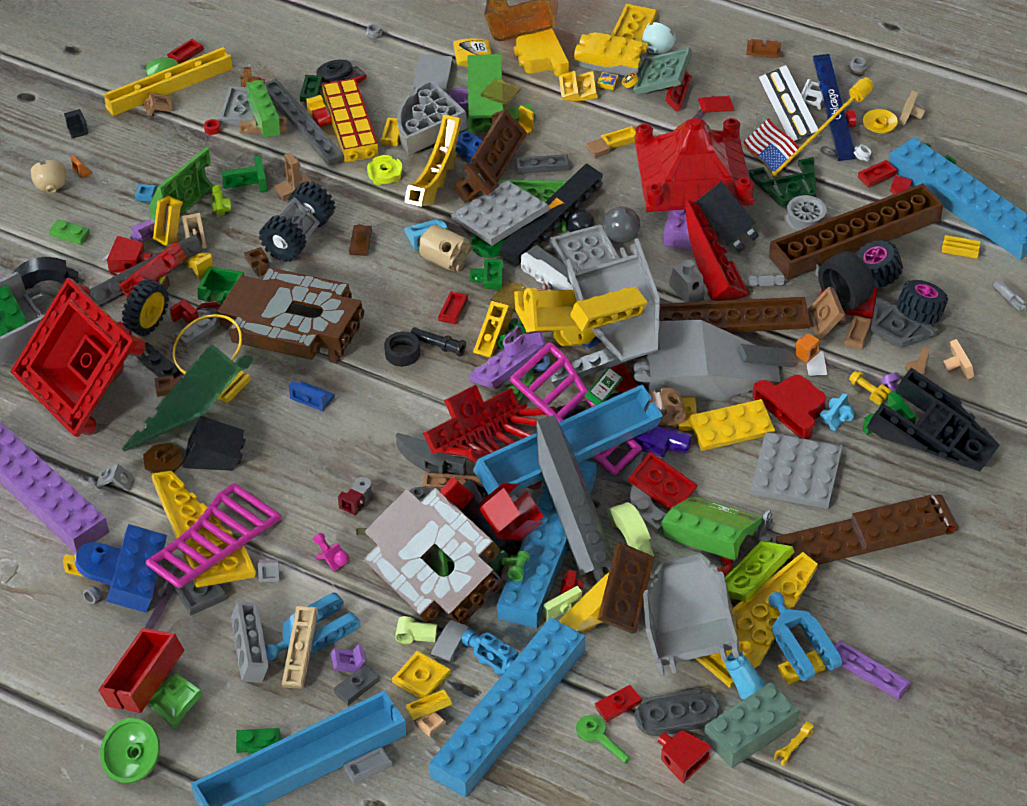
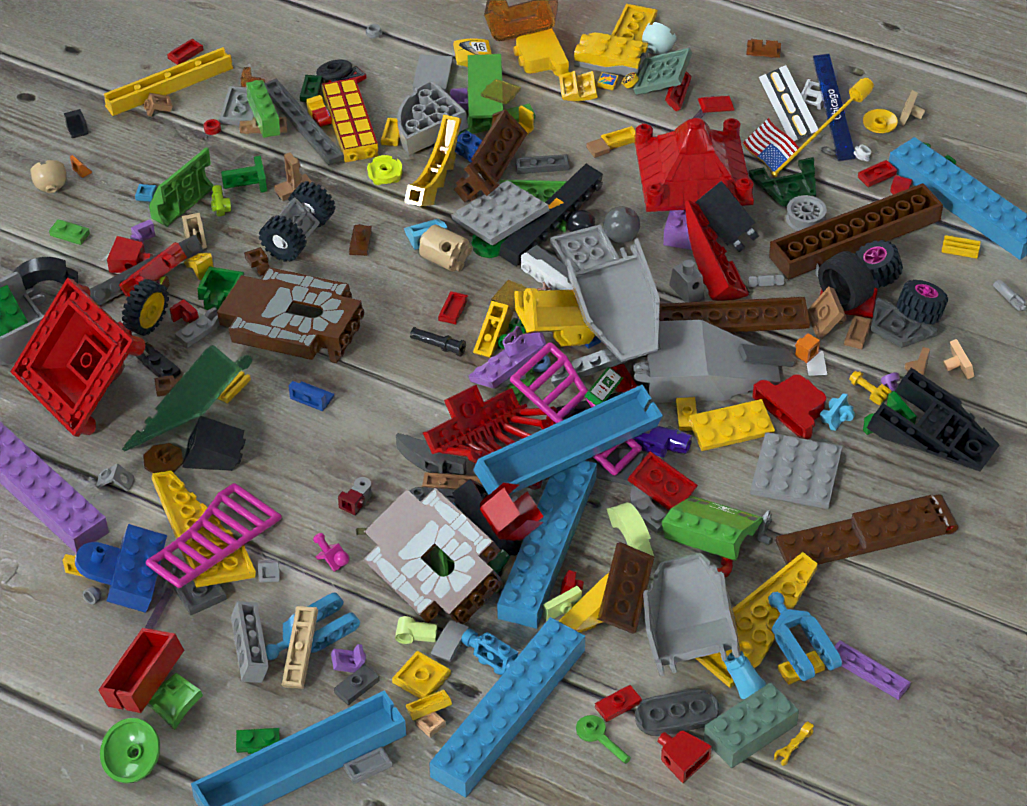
bright green dish [146,57,178,76] -> none
yellow window [153,196,183,246] -> none
yellow piece [172,314,242,377] -> none
red sticker [196,301,221,310] -> none
black tyre [384,331,420,367] -> none
red tile [439,477,475,510] -> none
green hinge [470,259,503,289] -> none
bright green piece [502,551,530,581] -> none
dark grey hinge [536,415,613,583] -> none
yellow brick [570,286,648,332] -> none
medium nougat brick [645,388,686,429] -> none
lime tile [725,540,794,602] -> none
red tile [845,110,856,127] -> none
light grey plate [850,57,867,72] -> none

